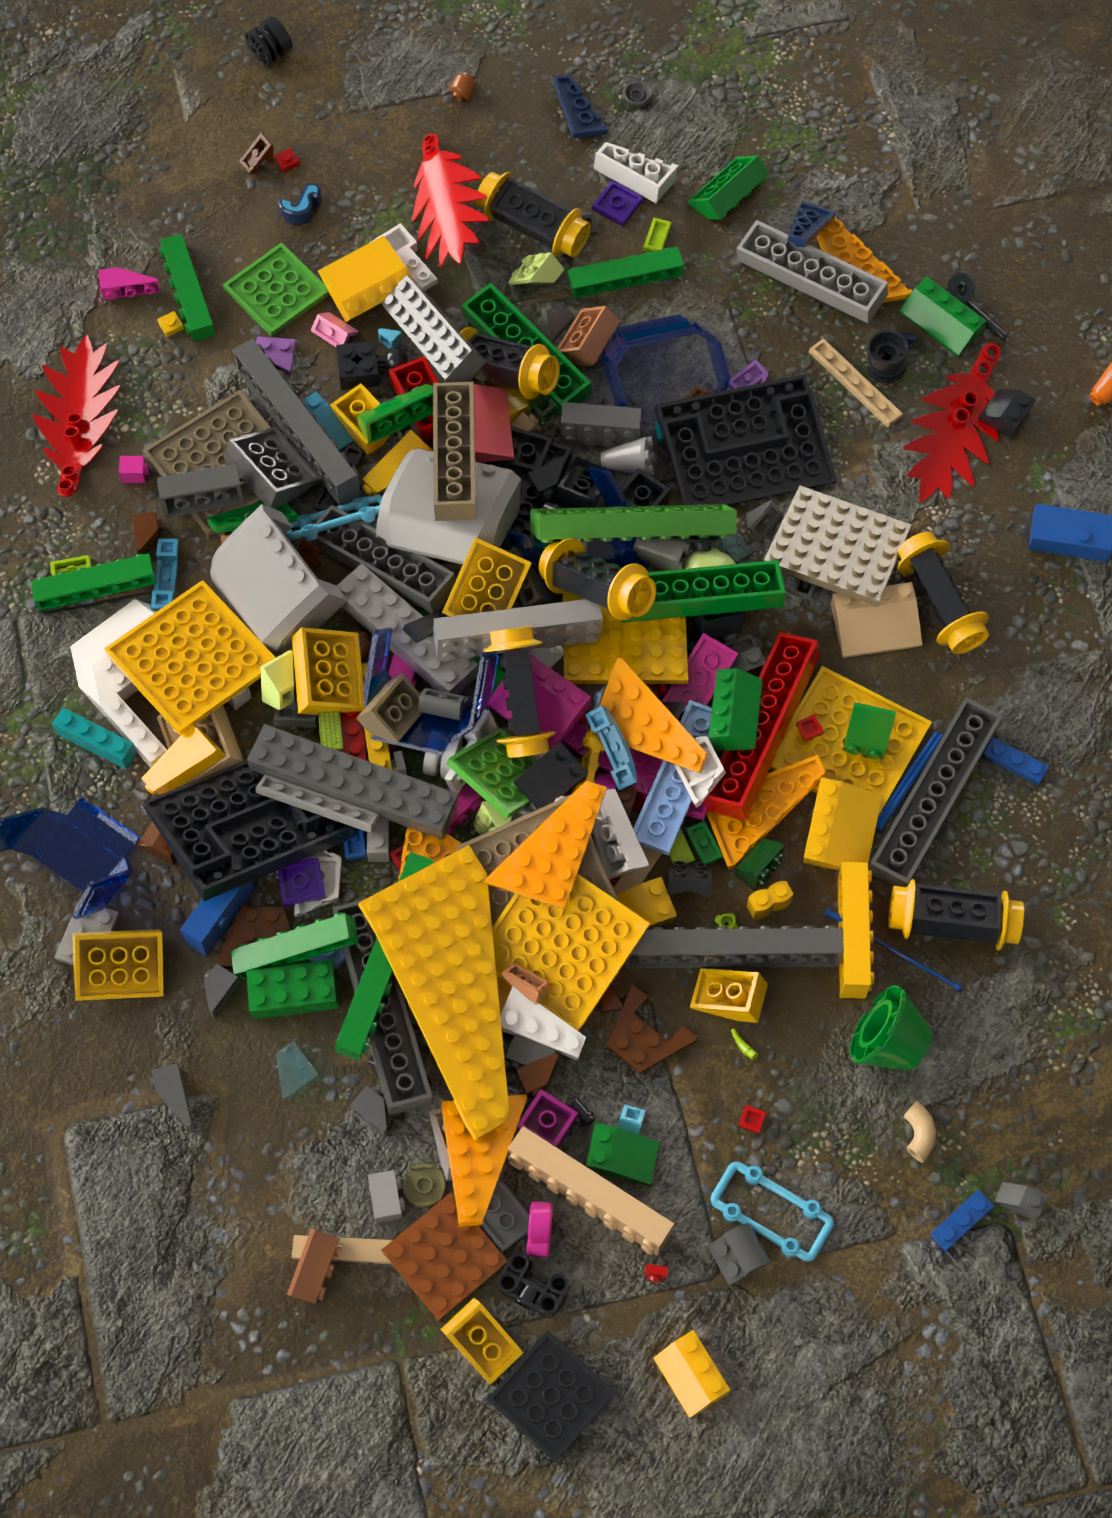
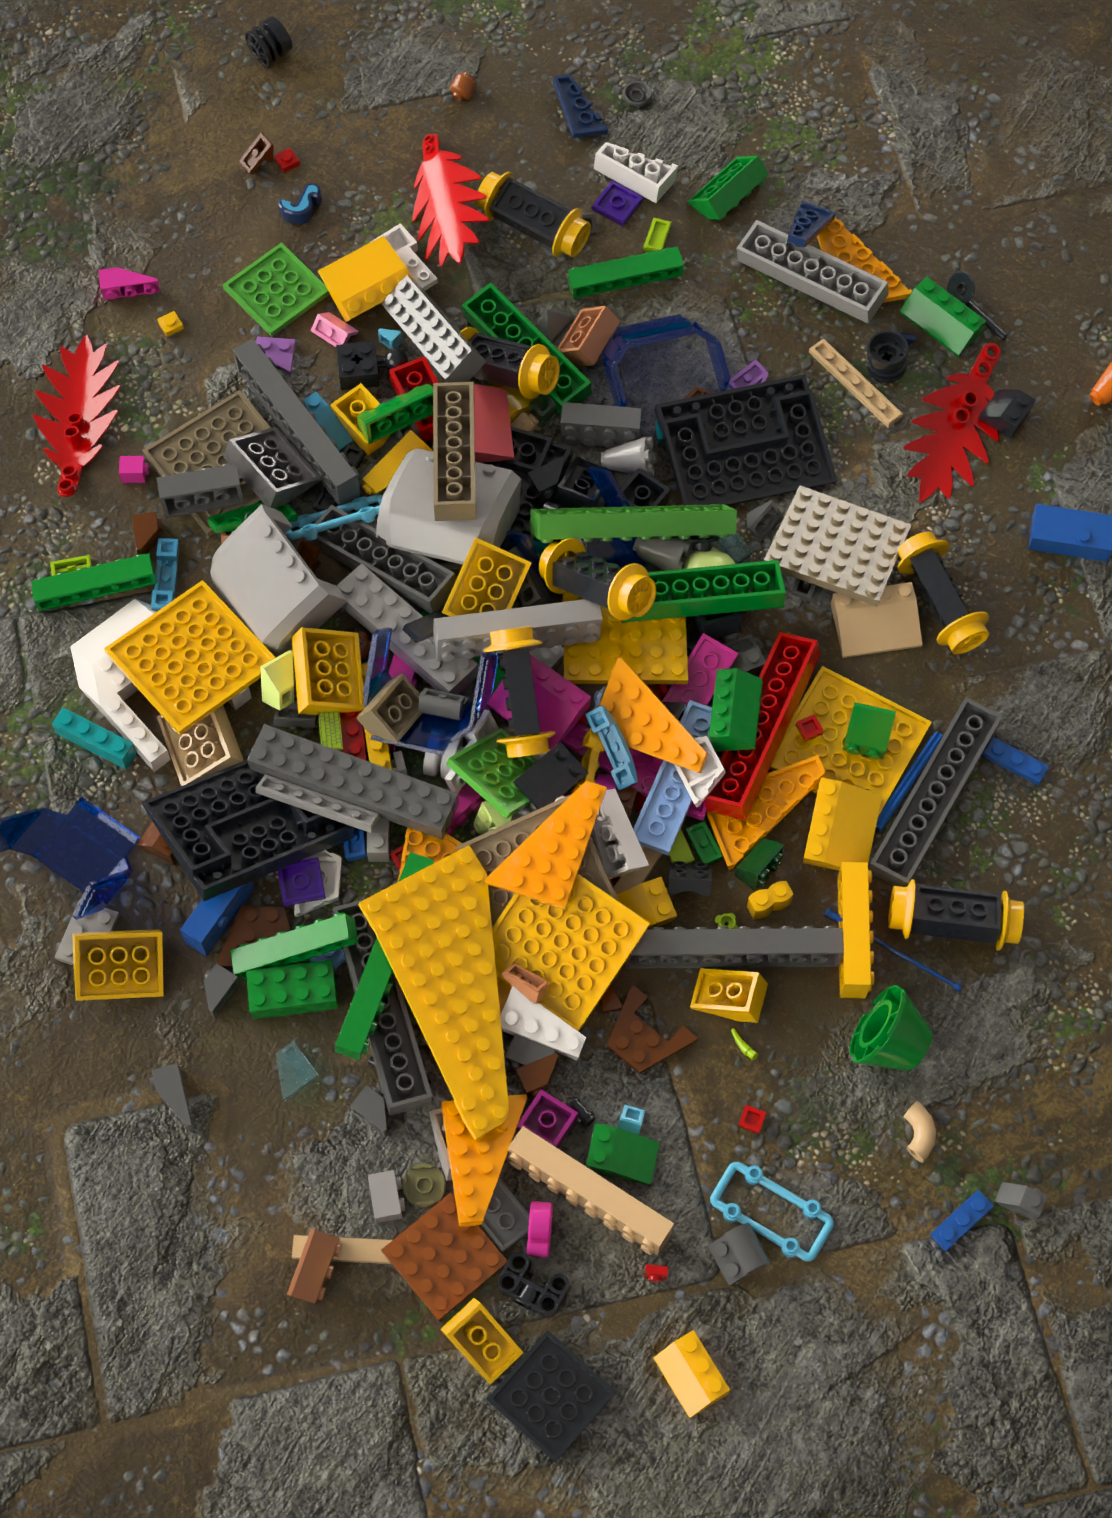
yellow slope [141,725,226,795] -> none
green brick [158,234,215,341] -> none
yellowish green slope [508,252,564,285] -> none

